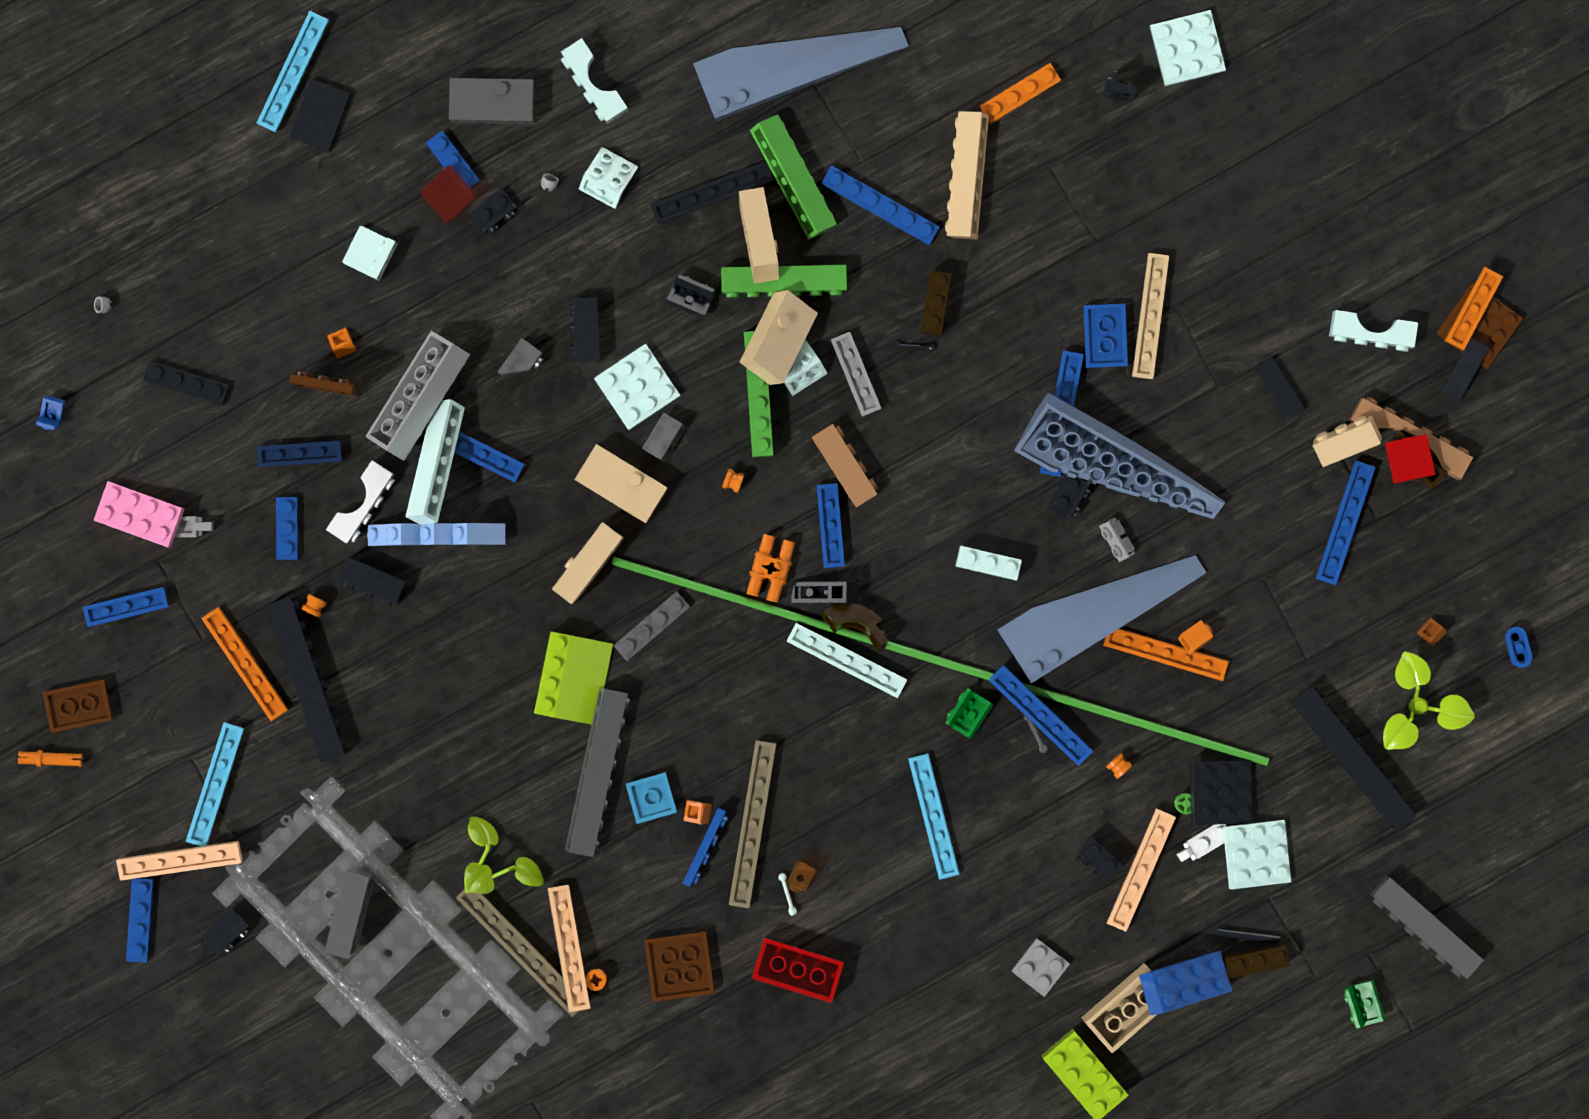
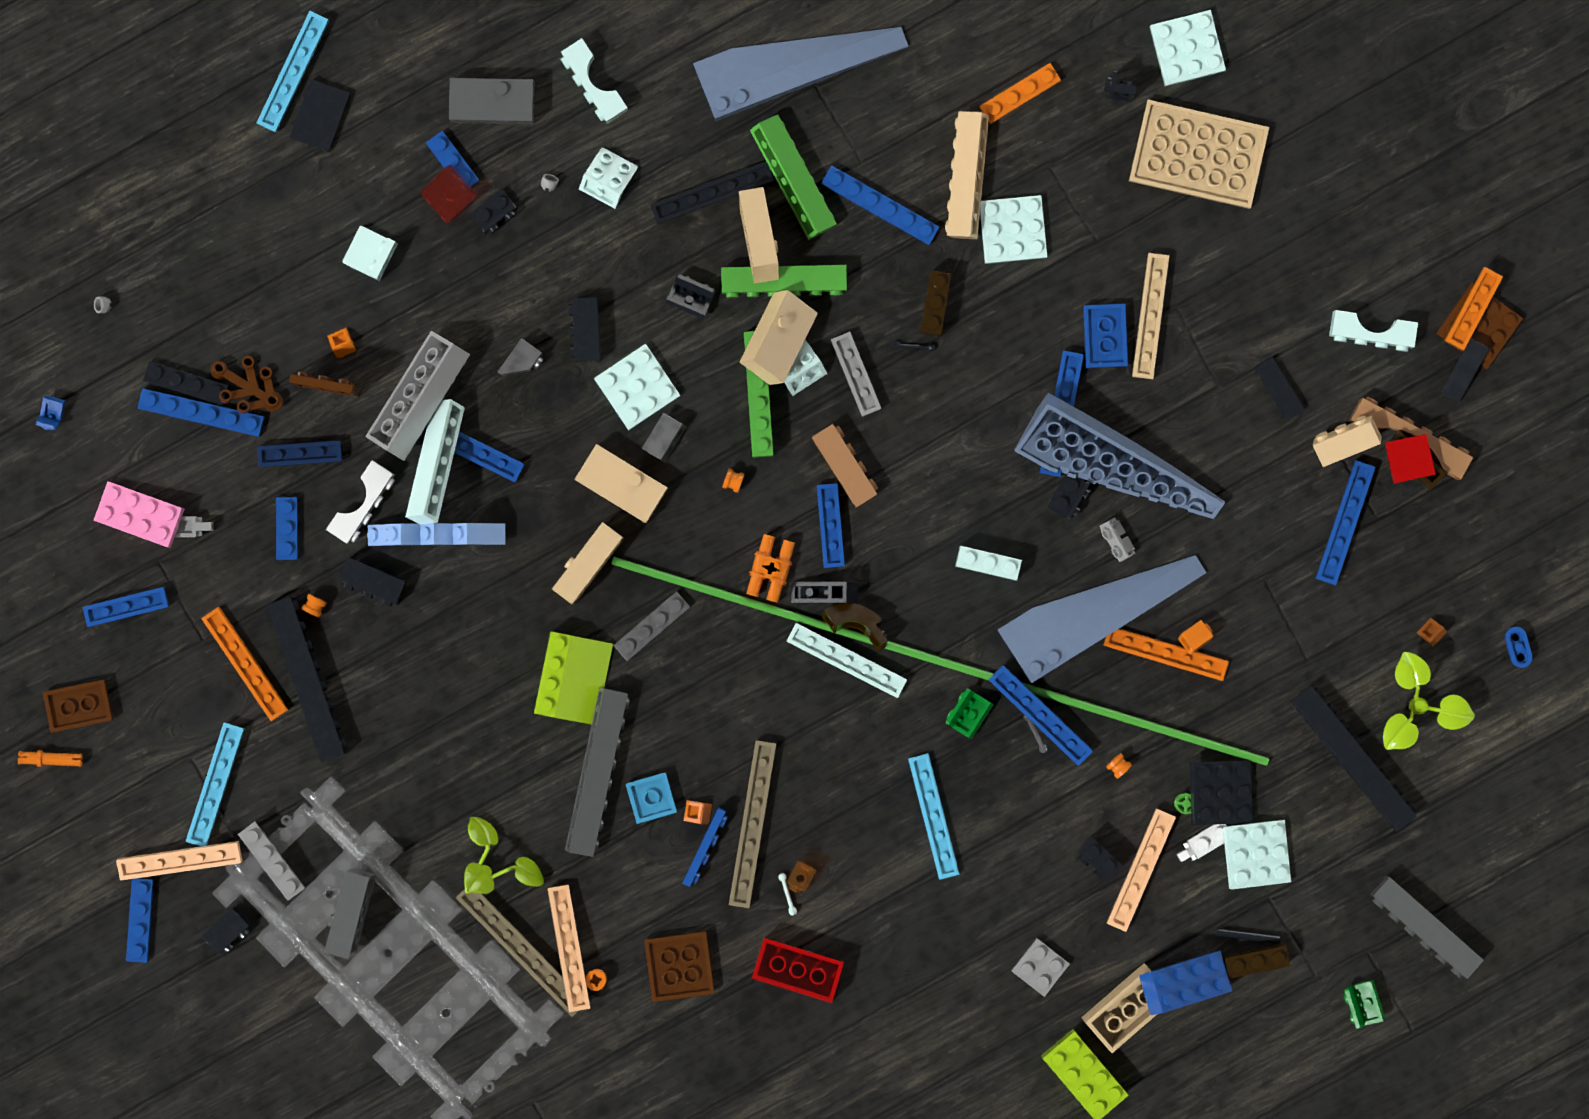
none -> blue plate [138,388,265,437]
none -> reddish brown plant [211,356,283,414]
none -> light grey plate [238,821,305,901]
none -> light aqua plate [980,195,1047,264]
none -> tan plate [1129,100,1269,209]

